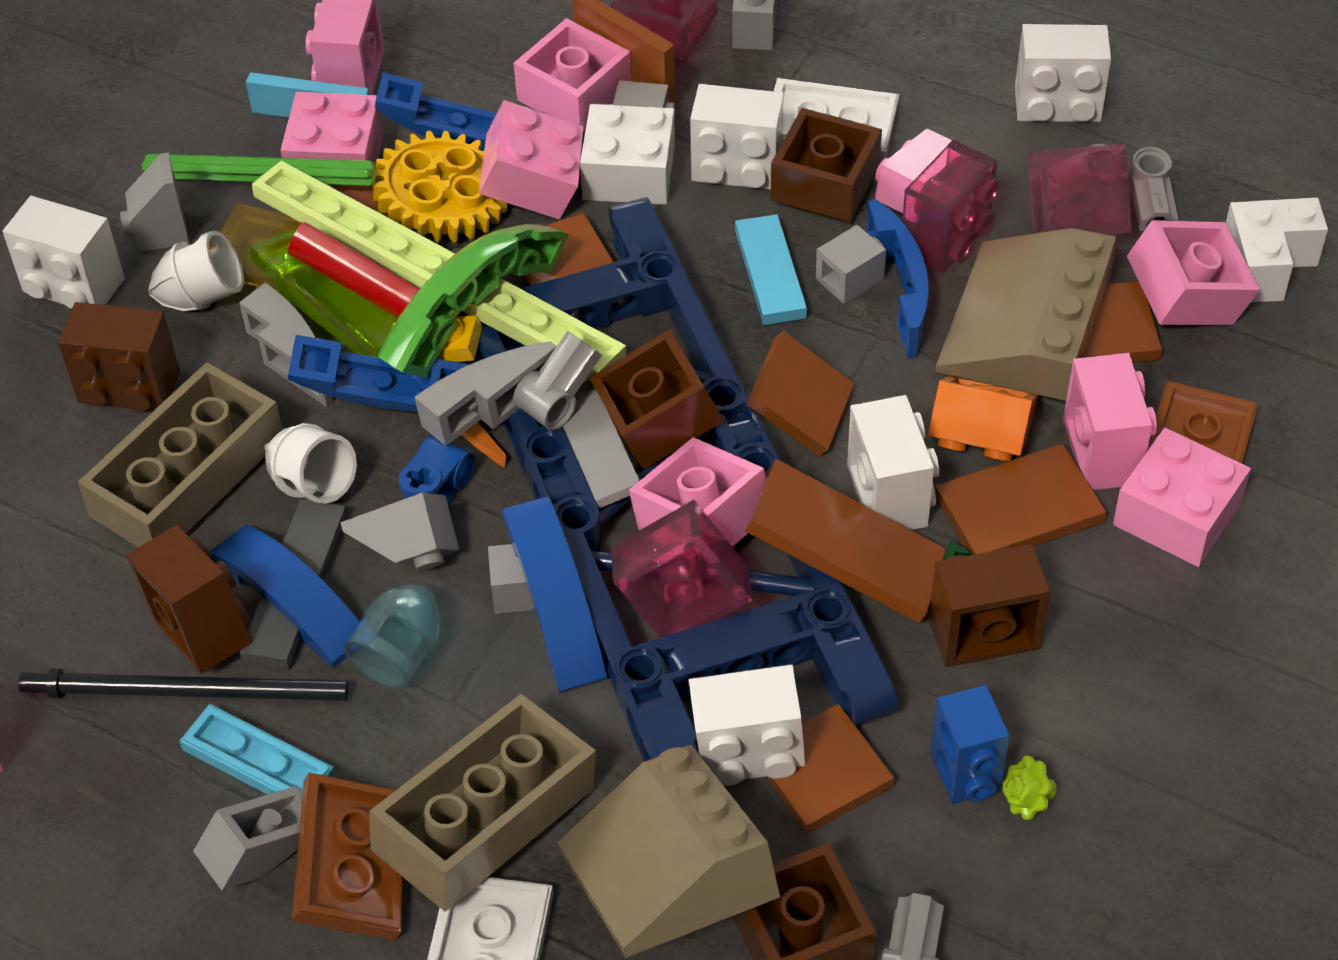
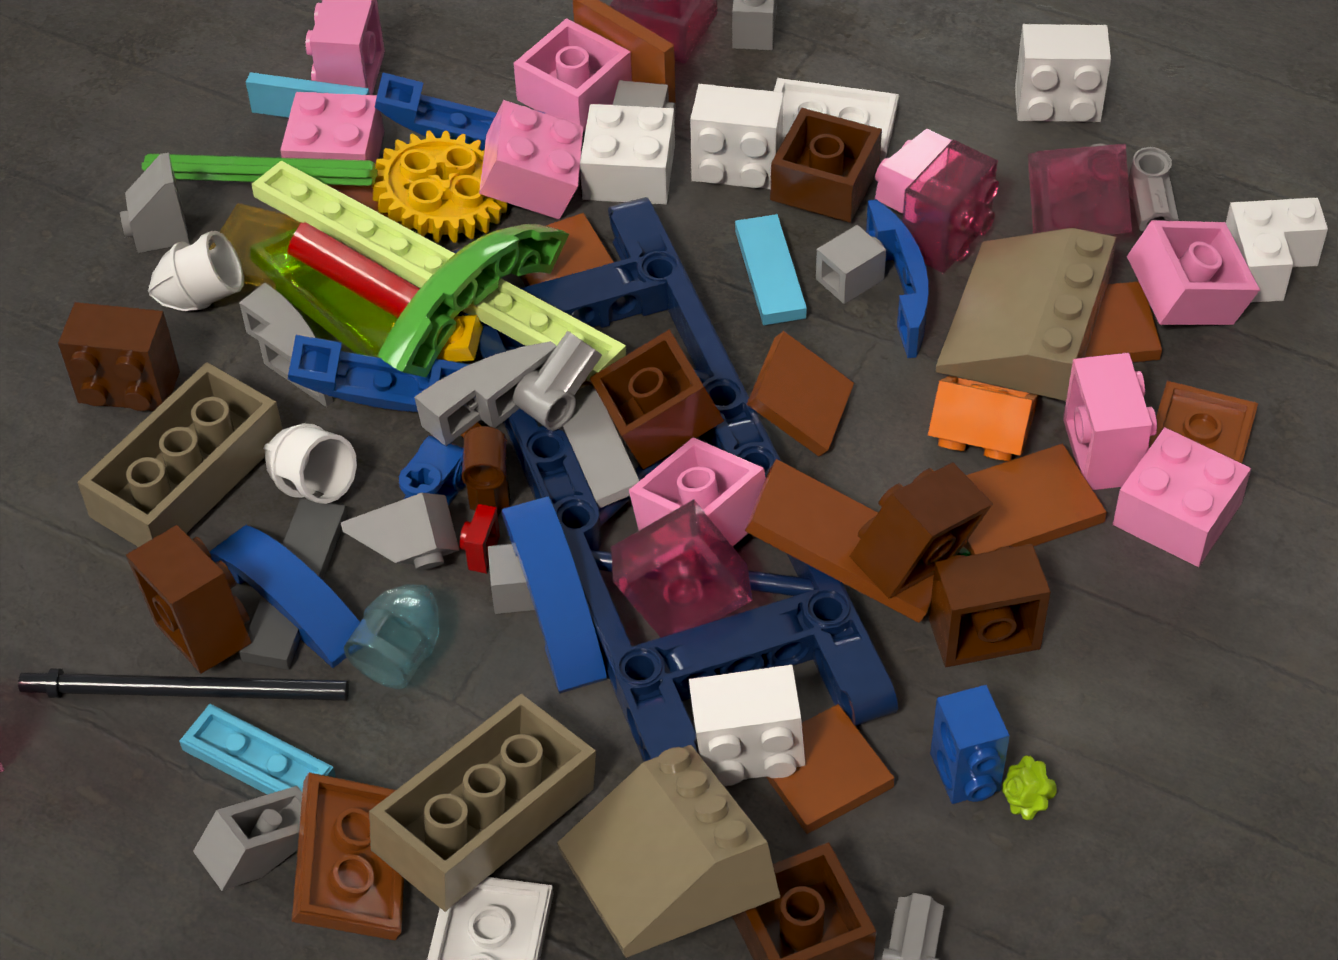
white brick [2,195,125,309] -> none
white brick [847,395,939,530] -> none
none -> red plate [460,504,500,574]
none -> reddish brown piece [462,426,511,516]
none -> reddish brown brick [849,462,993,599]

